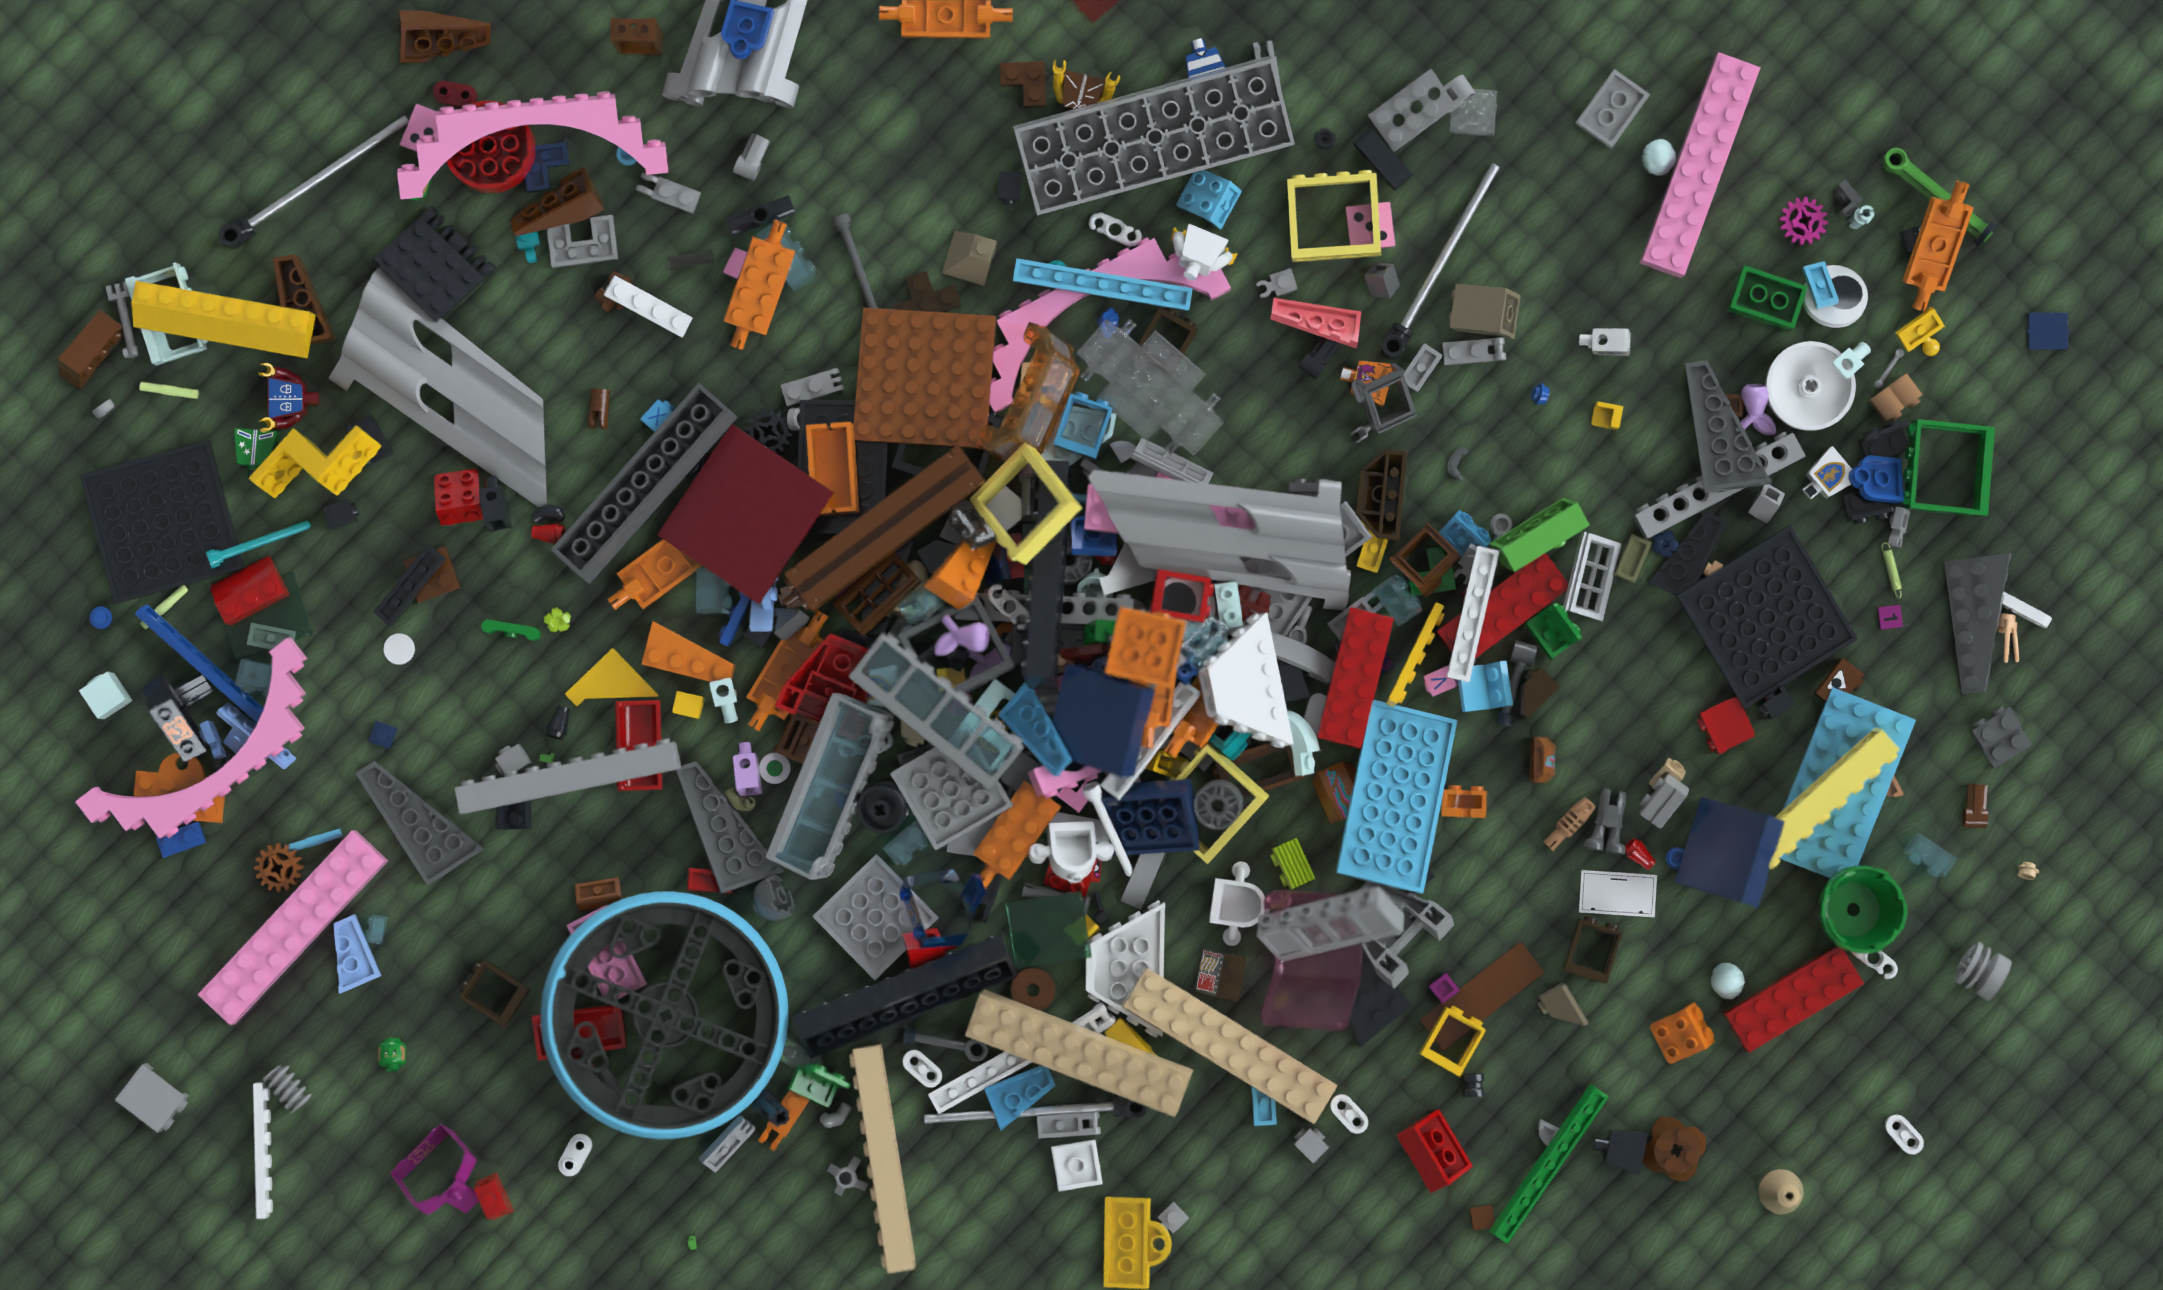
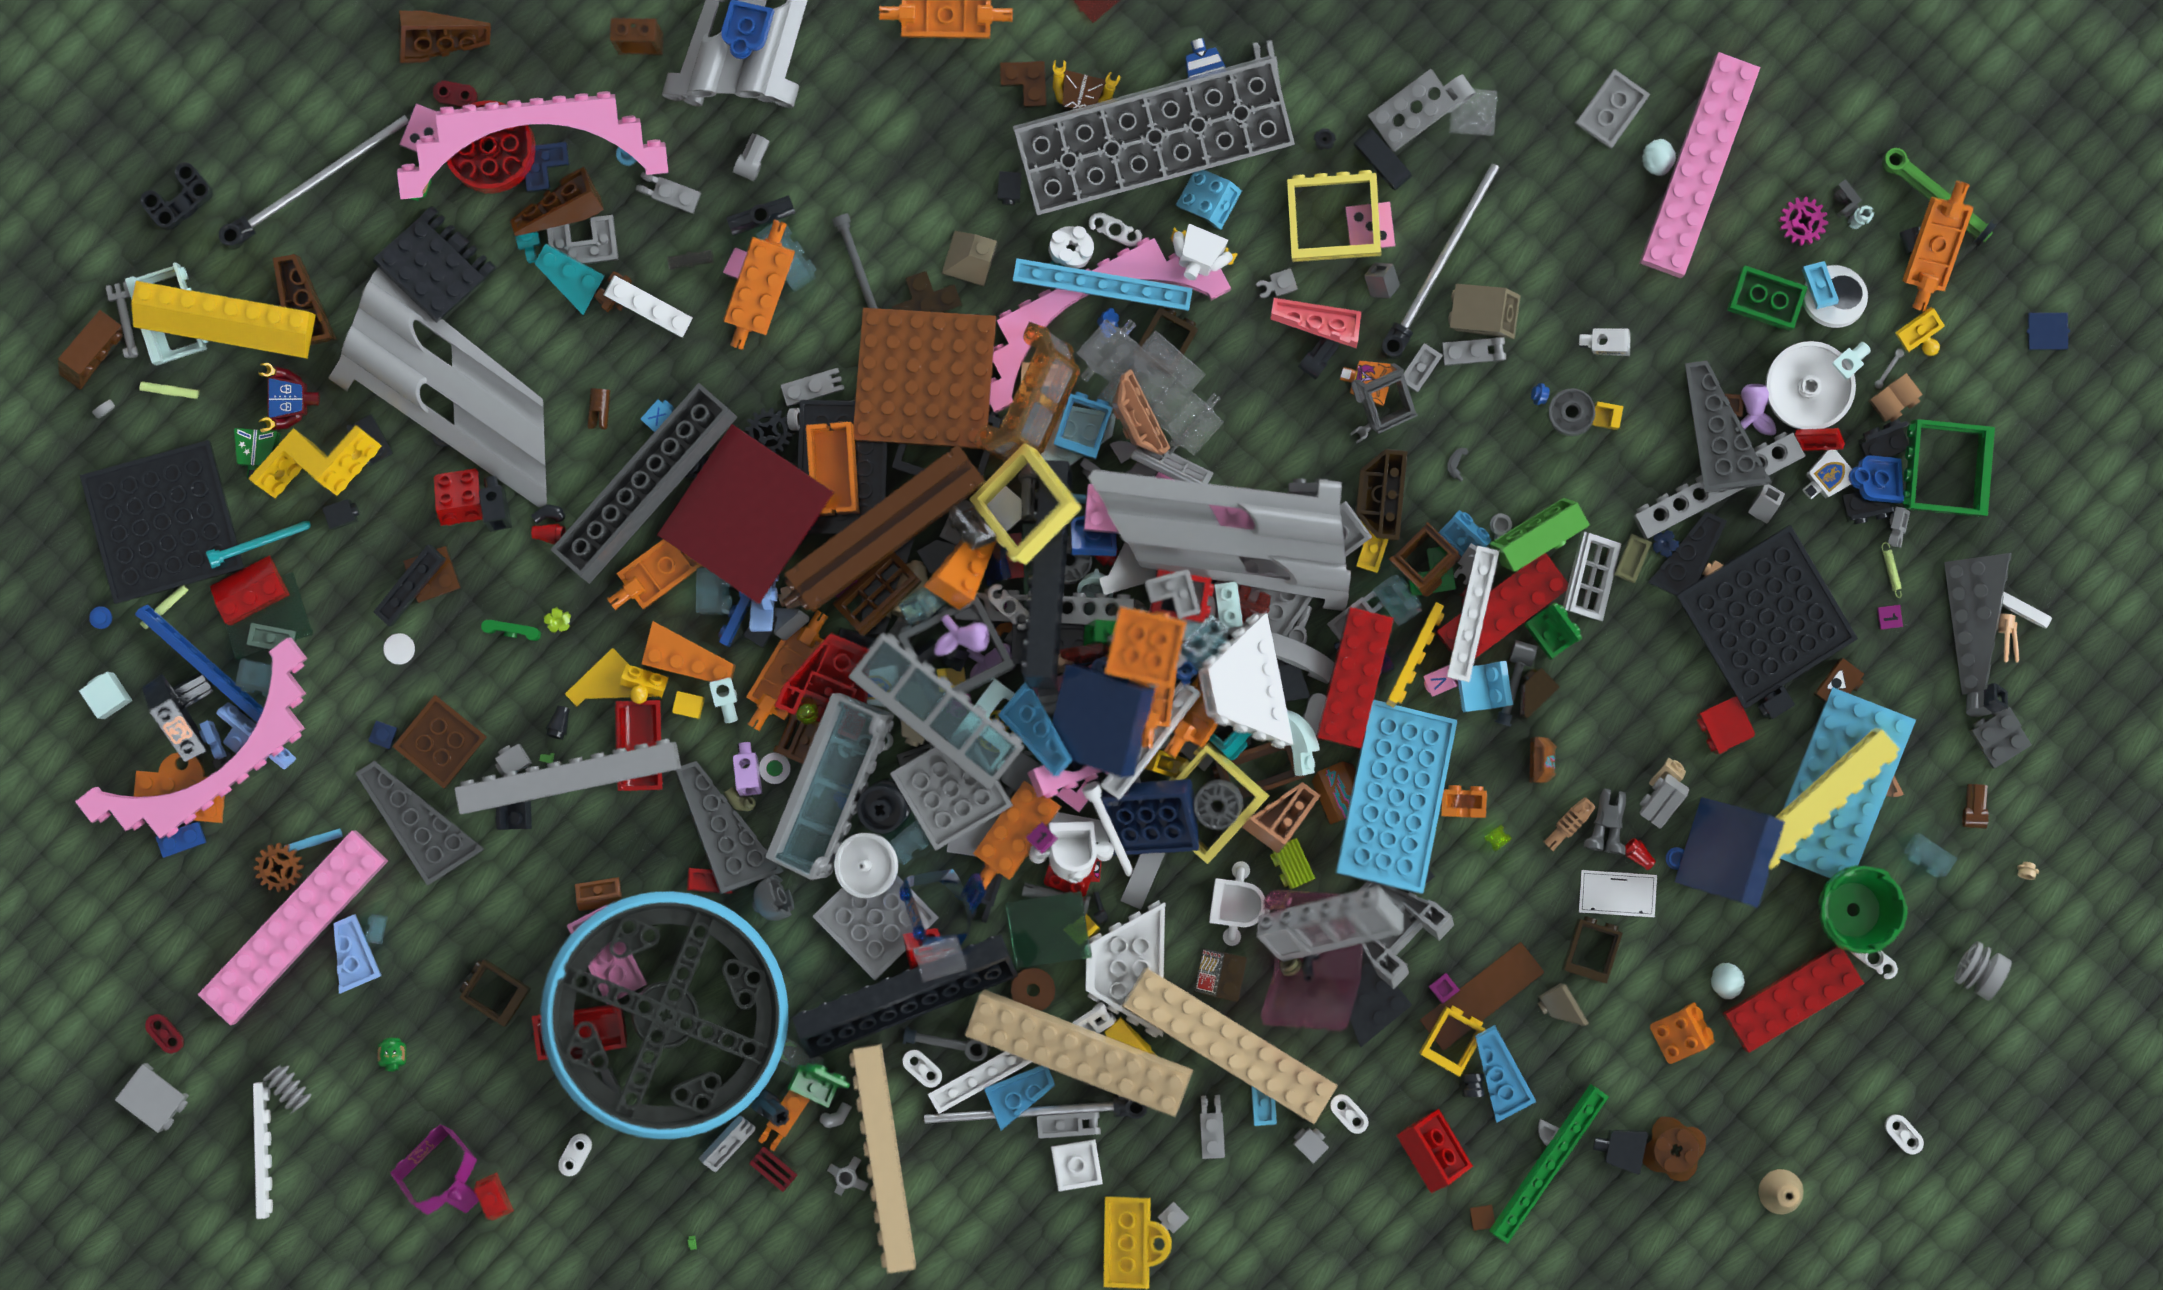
none -> black beam [140,162,213,230]
none -> dark red plate [145,1014,184,1053]
none -> reddish brown plate [392,695,487,789]
none -> teal wing [535,243,605,315]
none -> yellow plate [619,664,669,704]
none -> dark red tile [749,1146,798,1192]
none -> clear neon green plate [796,704,818,724]
none -> white piece [834,833,898,898]
none -> clear panel [913,937,966,982]
none -> magenta tile [1026,822,1058,854]
none -> white plate [1049,226,1094,269]
none -> nougat wedge [1112,369,1170,455]
none -> light grey plate [1144,569,1201,619]
none -> light grey hinge [1200,1095,1225,1159]
none -> nougat wedge [1242,782,1321,853]
none -> olive plate [1280,958,1302,976]
none -> black arm [1302,953,1320,981]
none -> dark azure wing [1475,1025,1536,1122]
none -> clear neon green wheel [1484,824,1512,852]
none -> dark grey wheel [1549,388,1595,436]
none -> red plate [1795,428,1845,451]
none -> leg [1966,683,2008,717]

